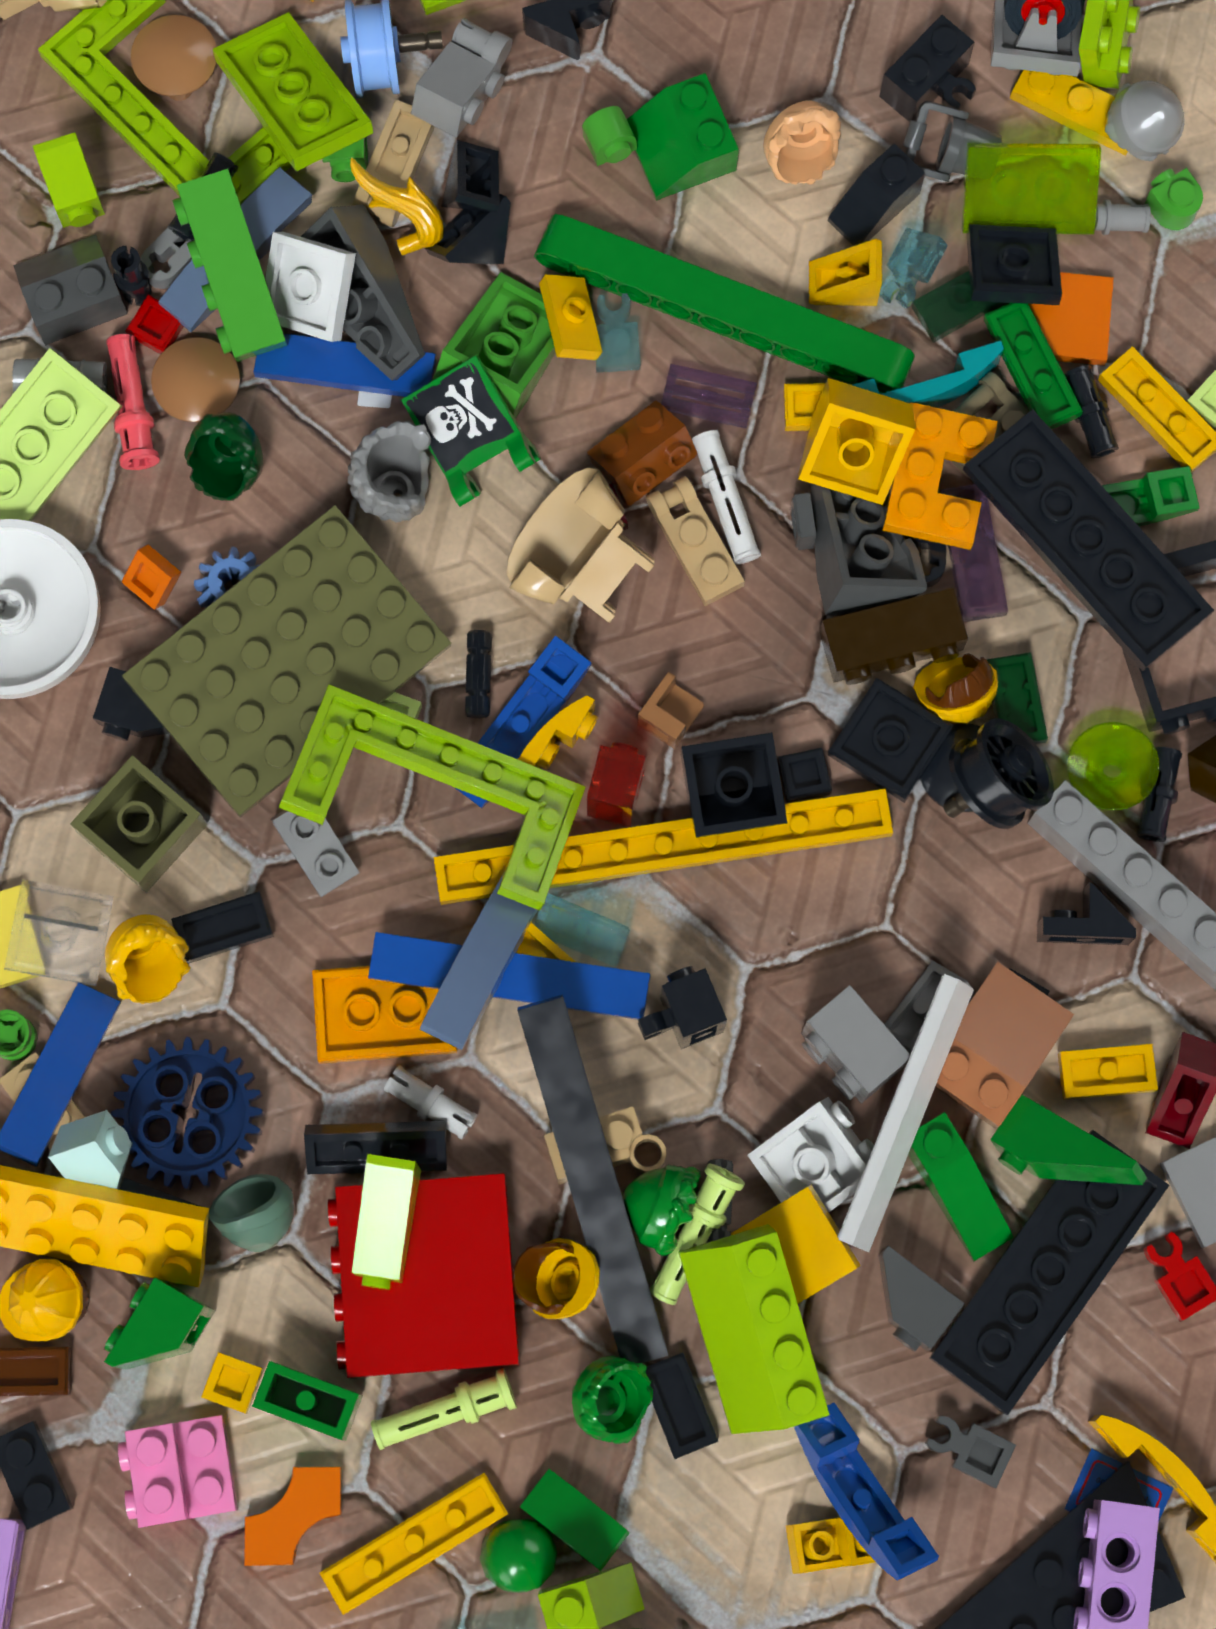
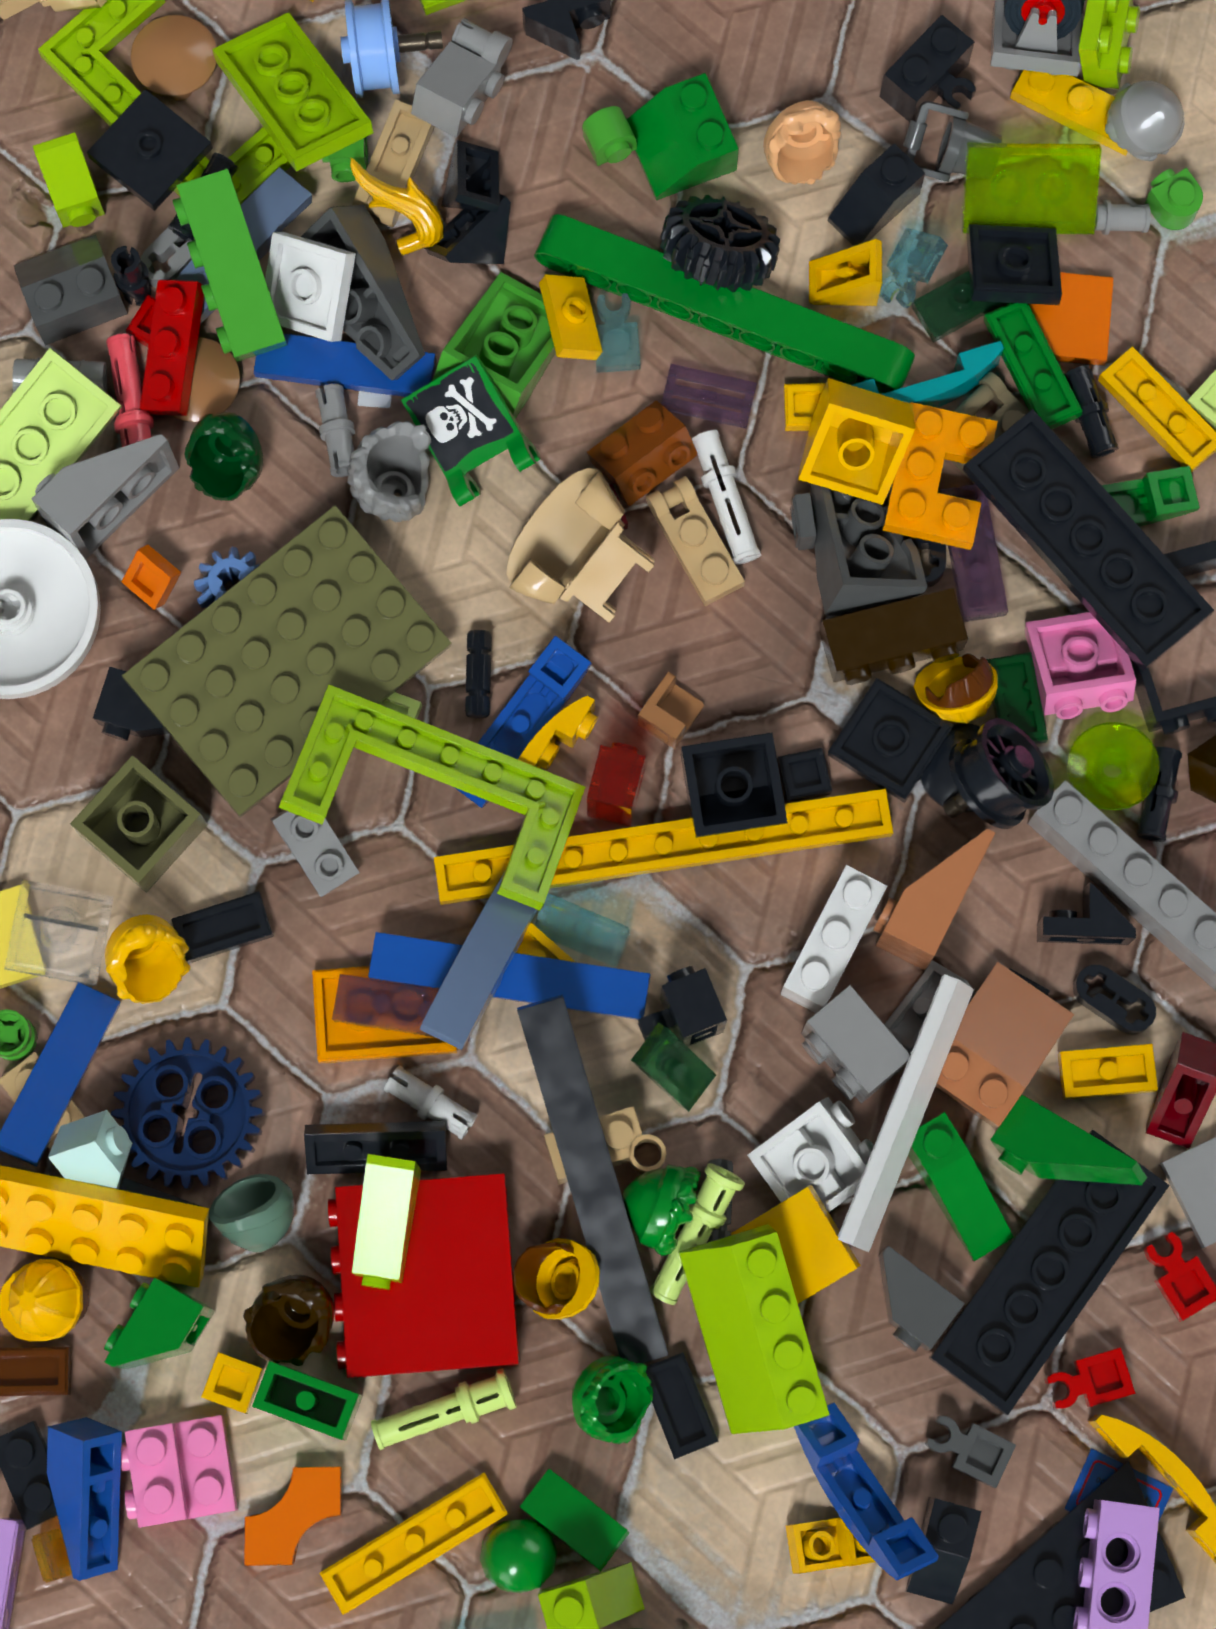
none -> clear yellow slope [31,1528,72,1583]
none -> light grey slope [32,434,179,560]
none -> blue slope [47,1417,122,1581]
none -> black plate [87,89,213,211]
none -> red plate [139,280,204,416]
none -> dark brown hair [243,1275,334,1366]
none -> light grey pin [315,384,355,477]
none -> tile [332,974,472,1043]
none -> clear green plate [631,1023,716,1112]
none -> black gear [660,195,780,292]
none -> white brick [780,865,887,1013]
none -> nougat slope [873,829,995,971]
none -> black slope [906,1497,982,1605]
none -> bright pink plate [1025,612,1136,720]
none -> red plate [1044,1347,1136,1409]
none -> black beam [1073,965,1156,1034]

